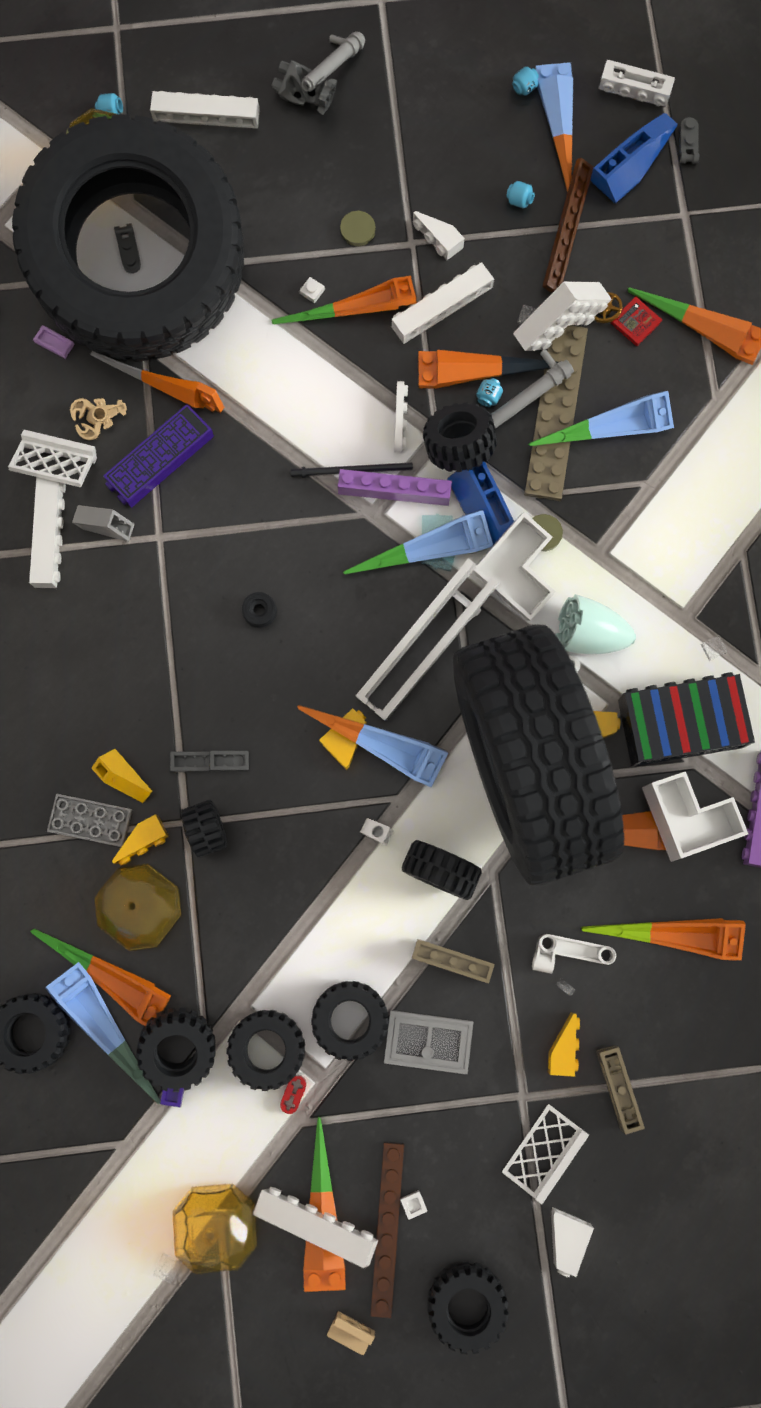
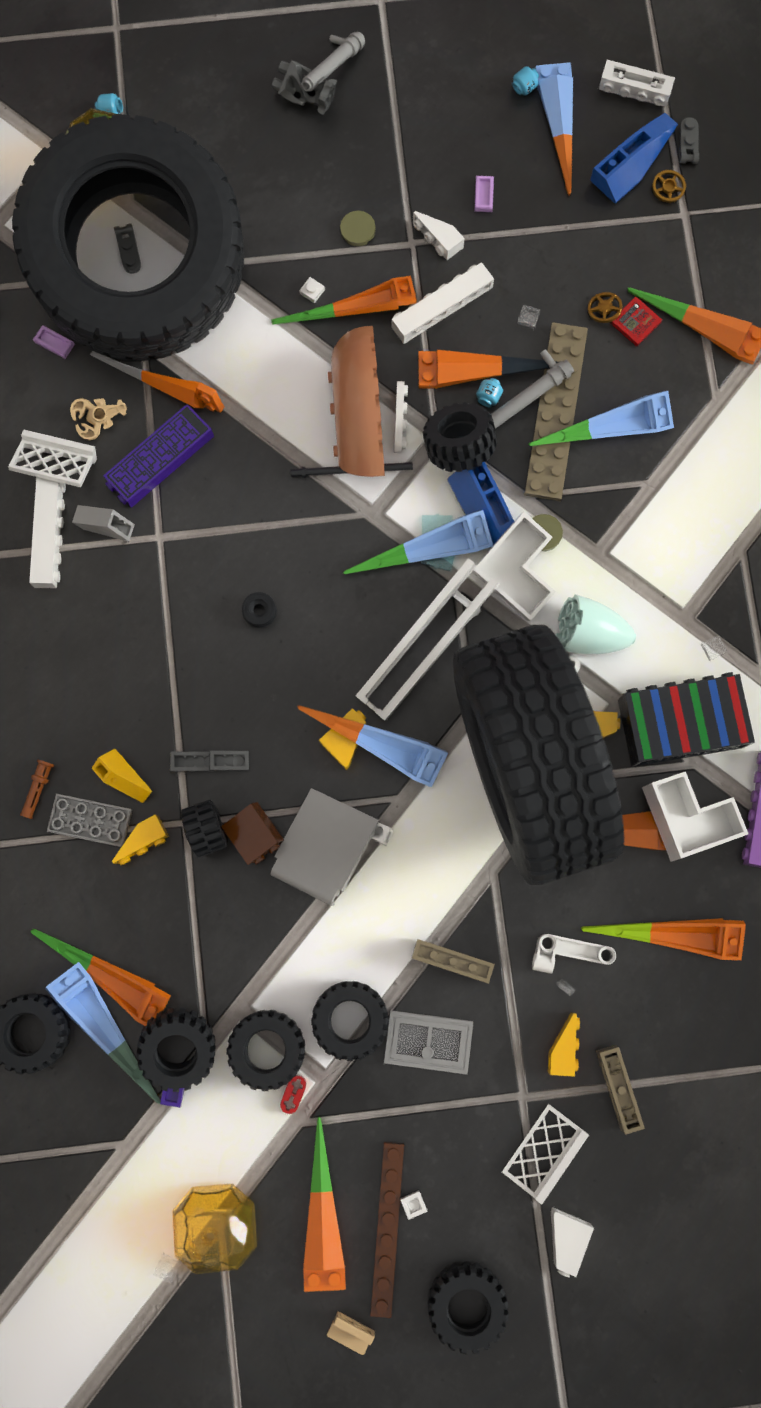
clear yellow rock [95,863,181,951] -> none
white brick [150,91,260,128] -> none
white brick [253,1187,378,1268] -> none
medium lavender brick [338,469,452,506] -> none
black tyre [402,840,482,900] -> none
medium azure head [507,181,535,208] -> none
white piece [513,282,612,351] -> none
reddish brown plate [542,158,594,293] -> none
none -> dark orange pin [20,759,54,819]
none -> reddish brown brick [221,802,284,865]
none -> light grey piece [271,788,379,906]
none -> nougat brick [328,326,385,477]
none -> lavender tile [474,176,494,212]
none -> pearl gold wheel [652,170,686,203]

